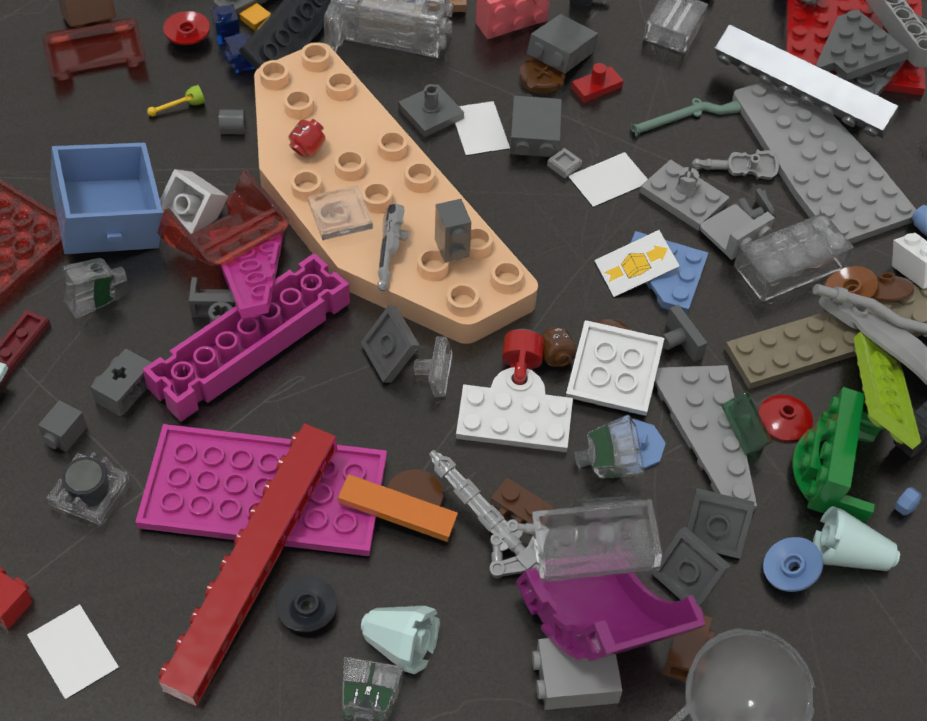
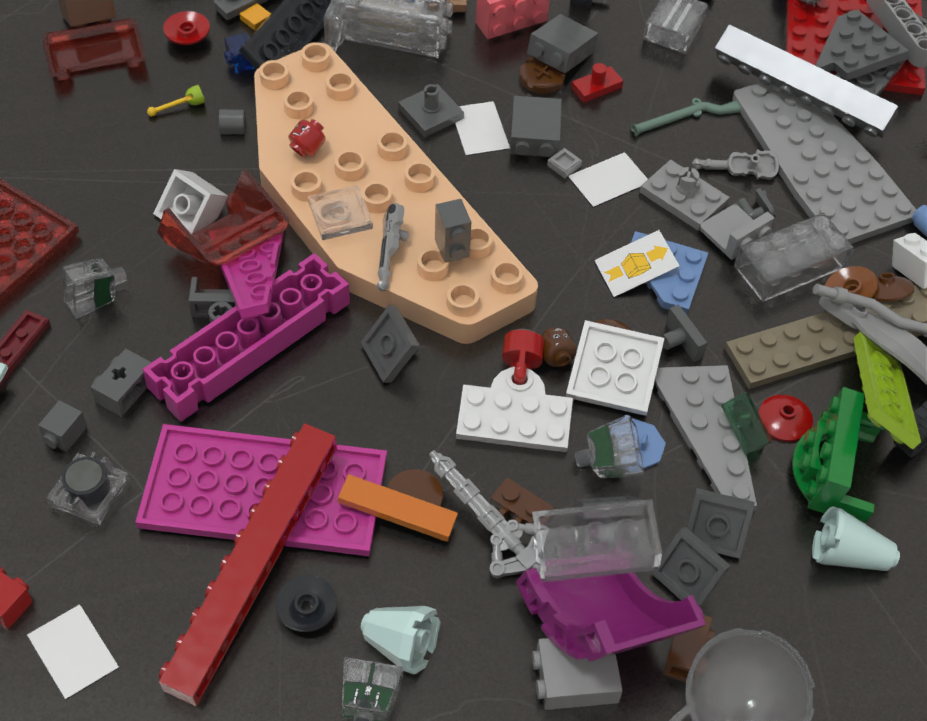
medium blue container [50,143,163,254] -> none
clear blue brick [211,4,241,44] -> none
clear tile [414,337,453,397] -> none
medium blue dish [763,537,823,592] -> none
medium blue tile [894,487,922,515] -> none

